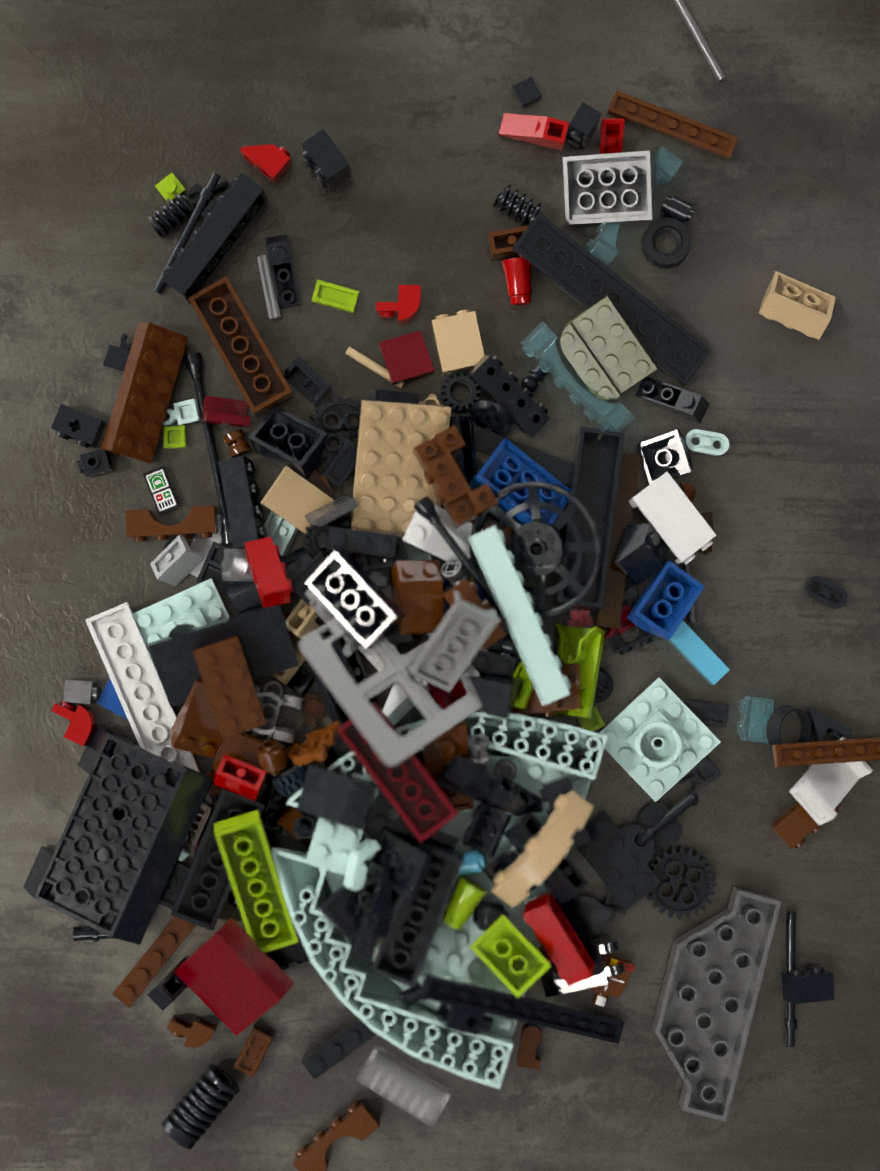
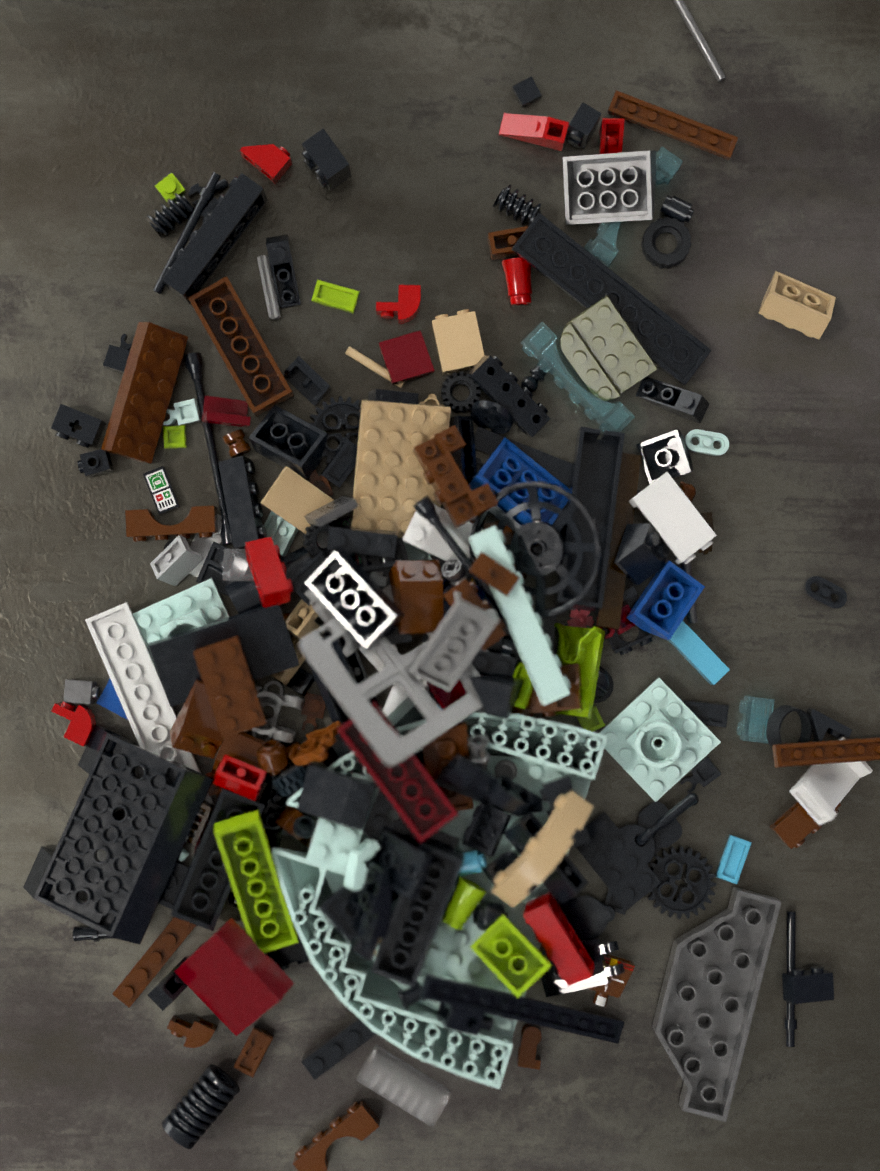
none -> reddish brown plate [468,552,520,597]
none -> medium azure tile [716,834,752,884]

